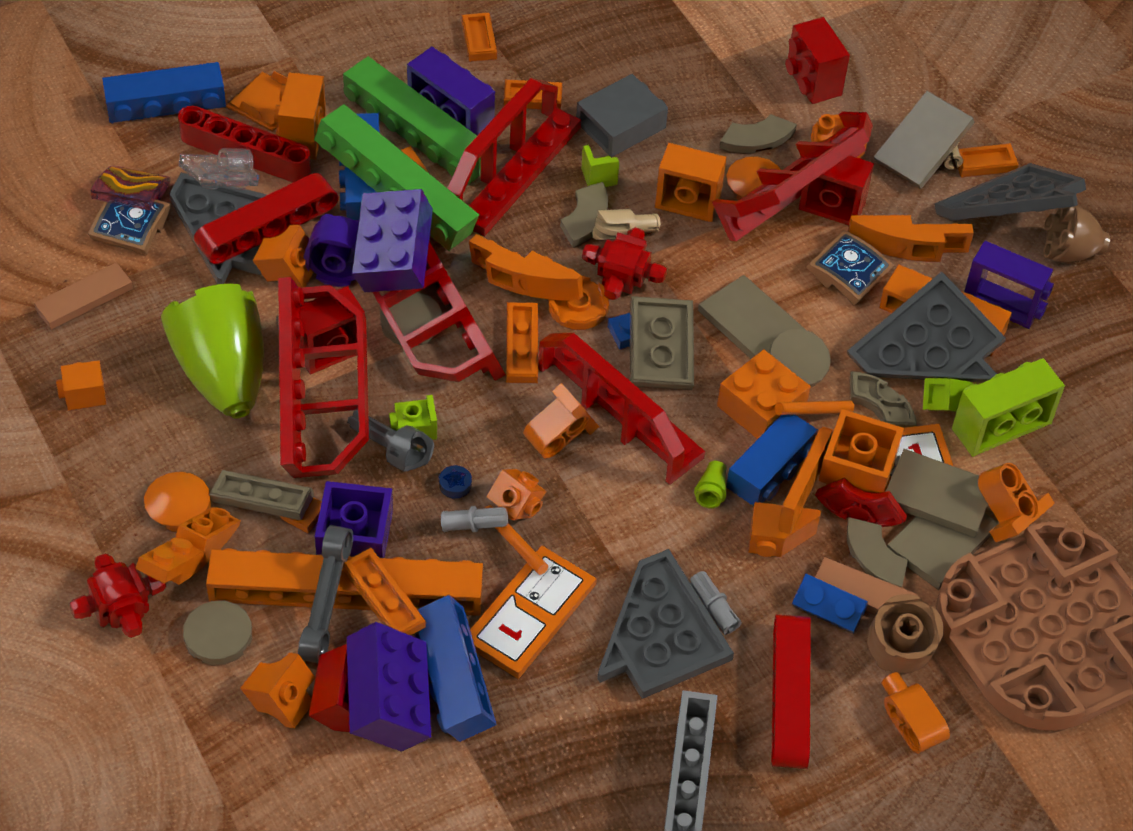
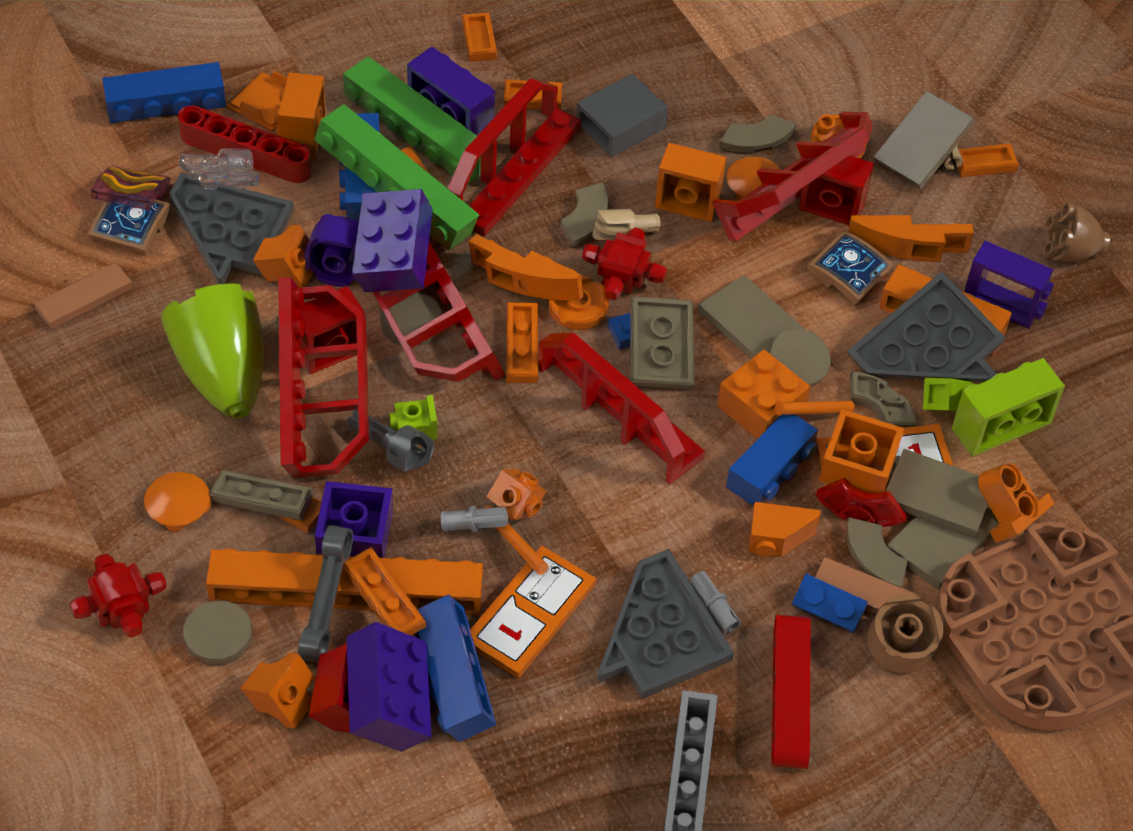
orange brick [56,360,107,411] -> none
orange slope [136,507,241,585] -> none
red beam [194,173,339,264] -> none
dark blue tile [439,465,472,499] -> none
orange tile [523,383,599,459] -> none
lime panel [581,145,619,187] -> none
lime cone [694,461,727,508] -> none
orange tile [778,426,833,534] -> none
red brick [785,17,850,104] -> none
orange piece [881,672,950,754] -> none
dark grey wing [934,163,1086,221] -> none

